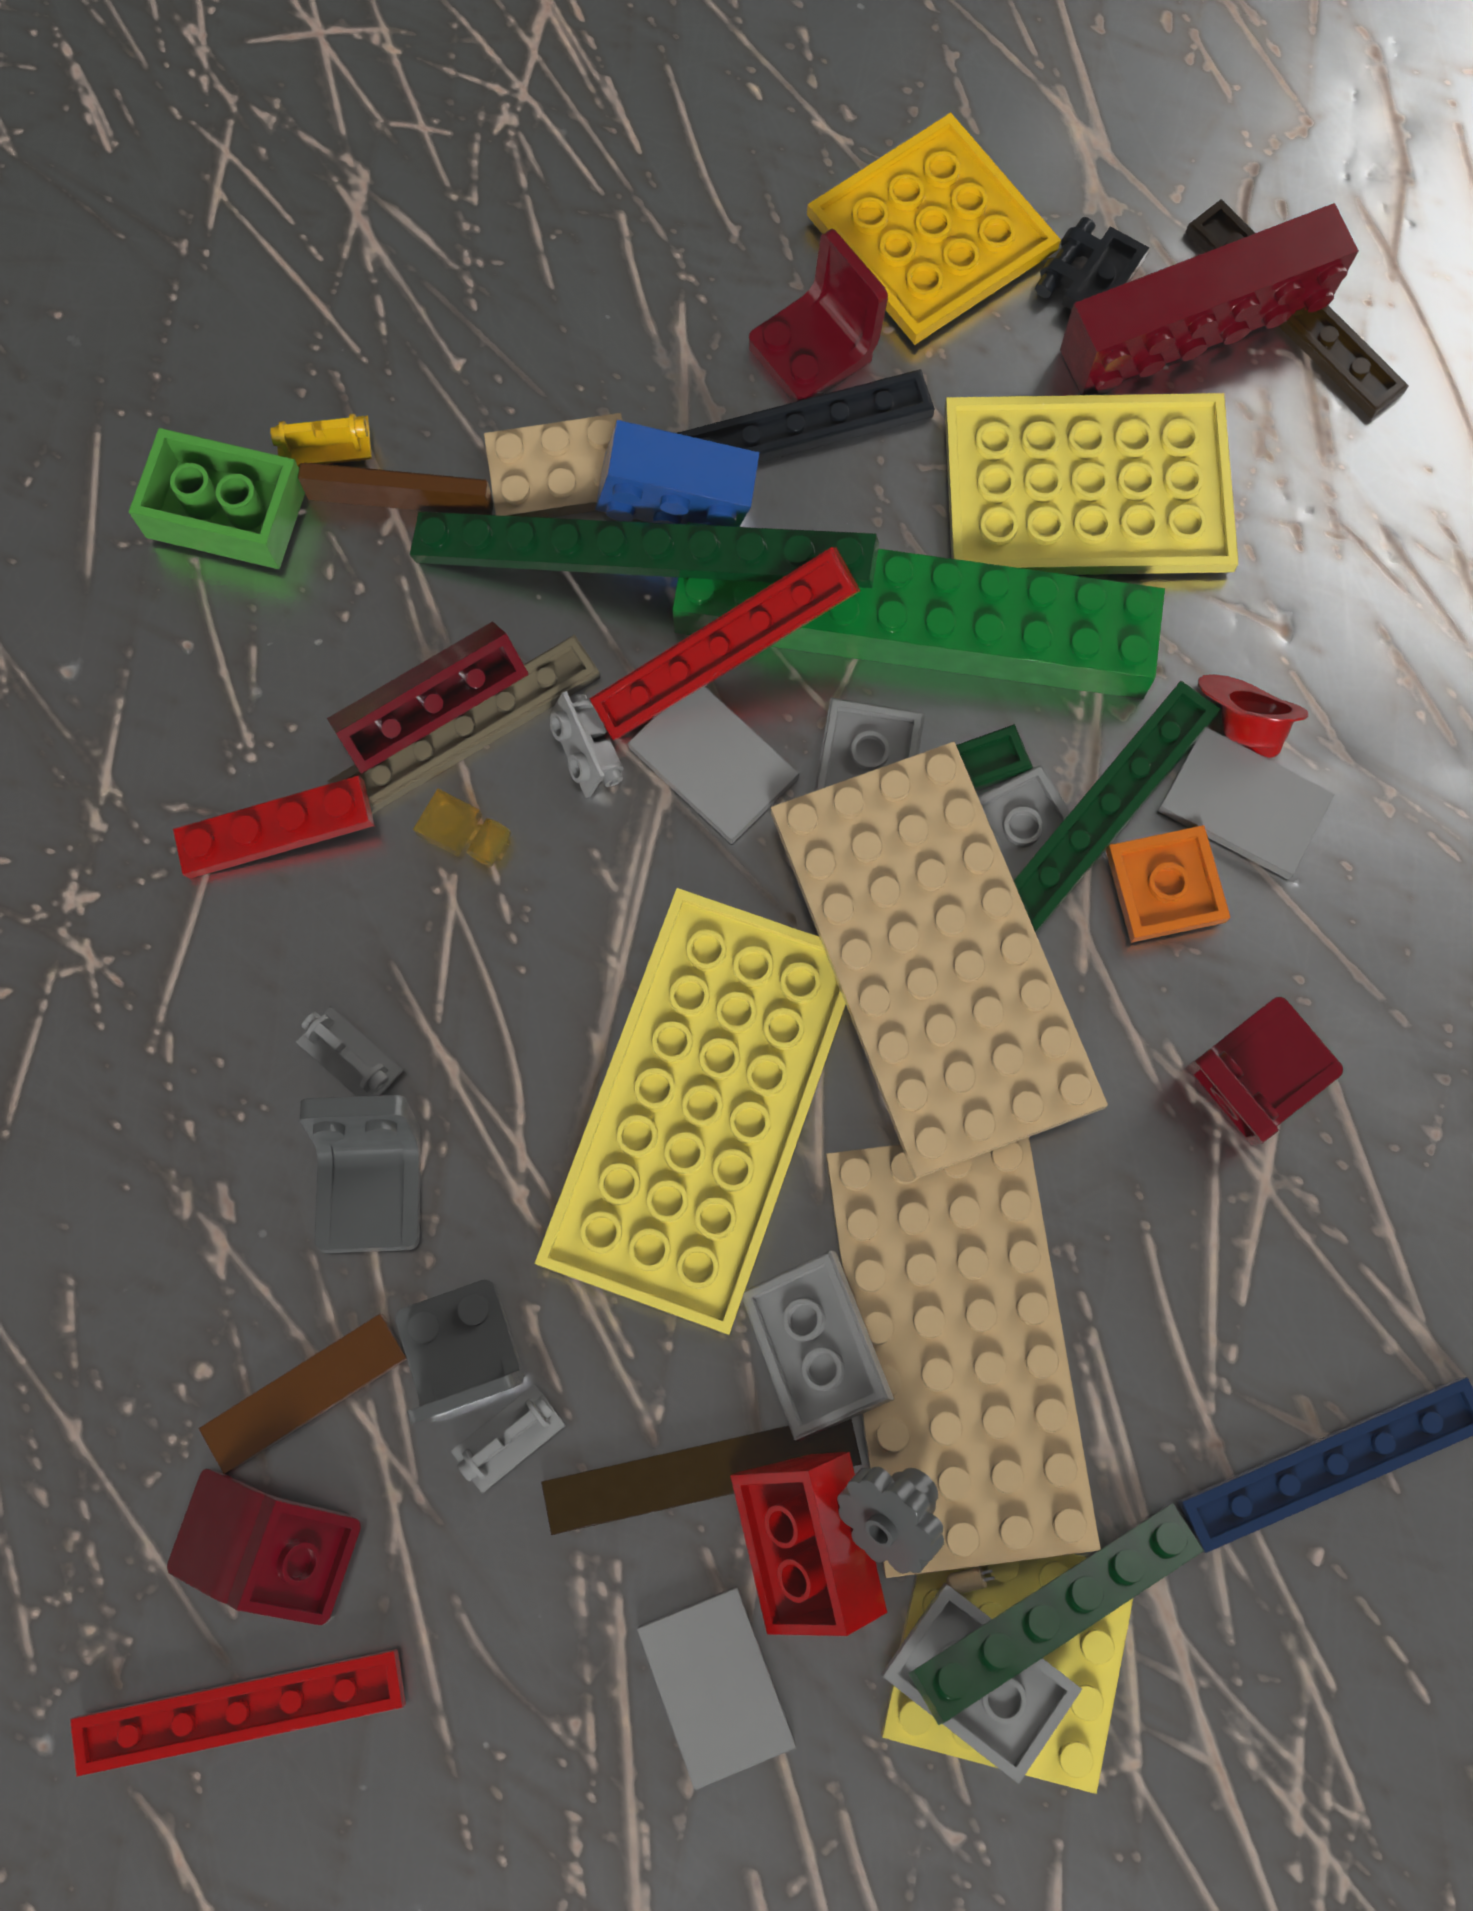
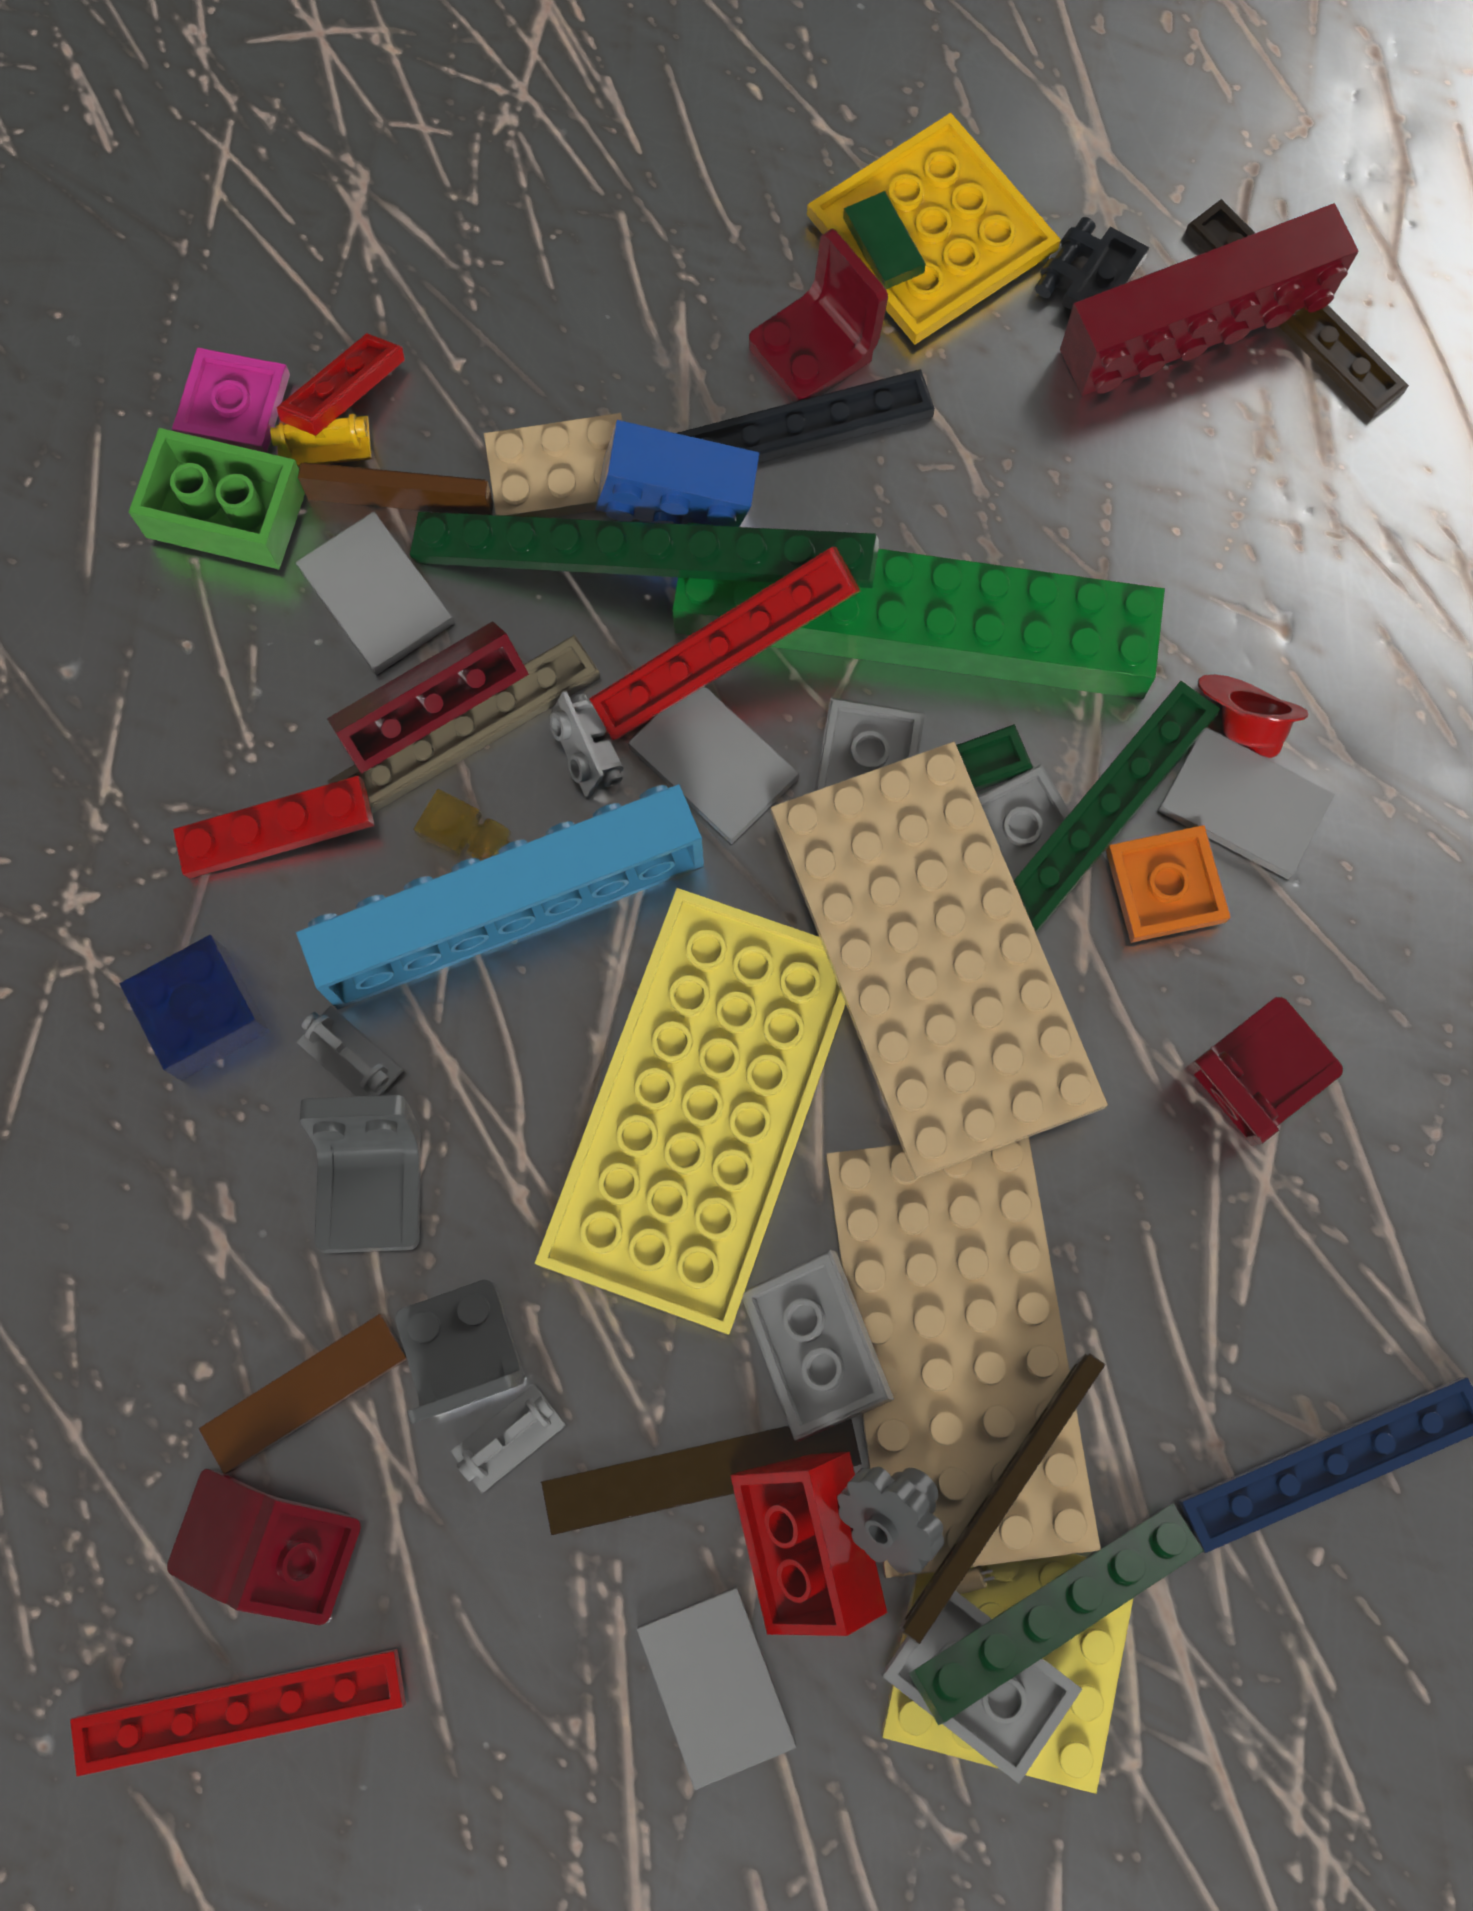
light yellow plate [944,393,1239,575] -> none
none -> clear blue brick [119,934,270,1081]
none -> dark pink plate [172,347,290,453]
none -> red tile [276,333,405,436]
none -> light grey tile [296,512,455,675]
none -> dark azure brick [296,784,704,1010]
none -> dark green tile [843,191,926,289]
none -> dark brown tile [899,1353,1106,1644]

